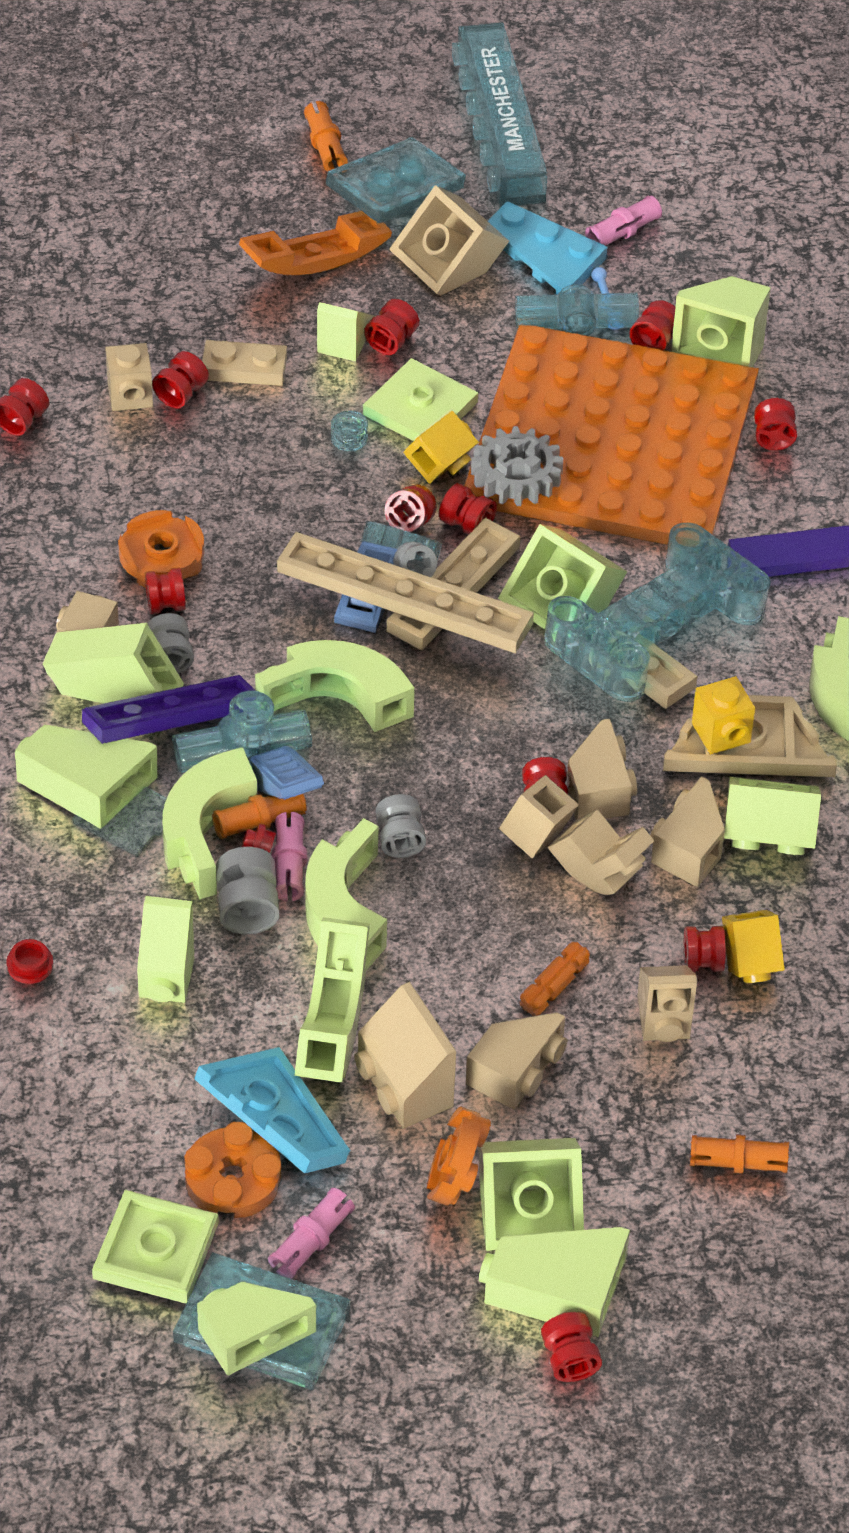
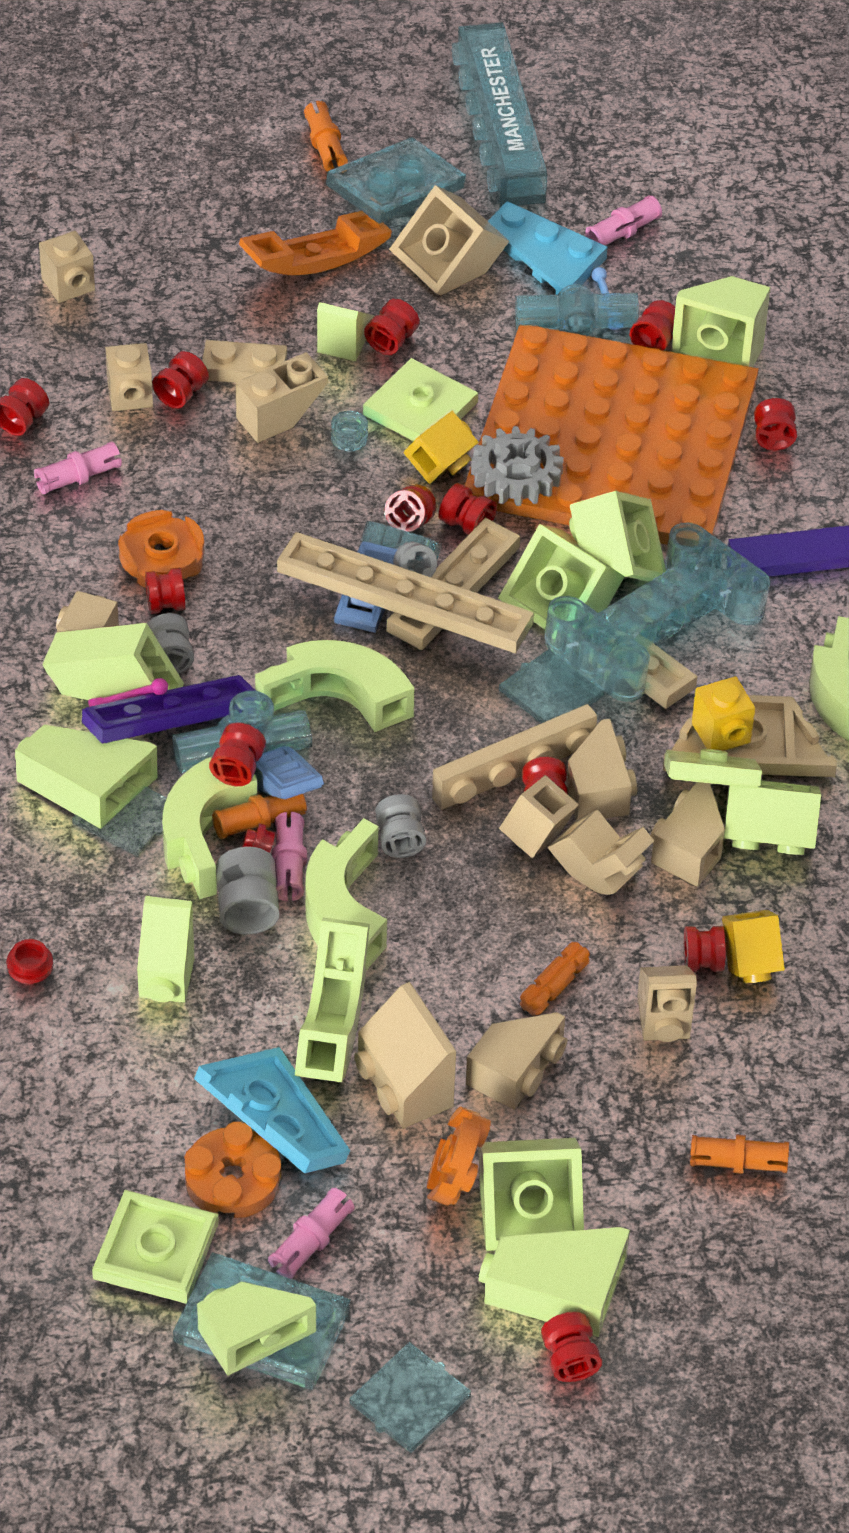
none -> bright pink pin [34,442,122,495]
none -> tan brick [39,230,95,303]
none -> dark pink hinge [88,678,168,707]
none -> red wheel [209,723,266,787]
none -> tan slope [235,352,328,443]
none -> clear light blue piece [349,1342,471,1453]
none -> tan plate [432,704,597,810]
none -> clear light blue piece [499,648,605,723]
none -> yellowish green slope [569,491,668,584]
none -> yellowish green plate [664,749,762,788]

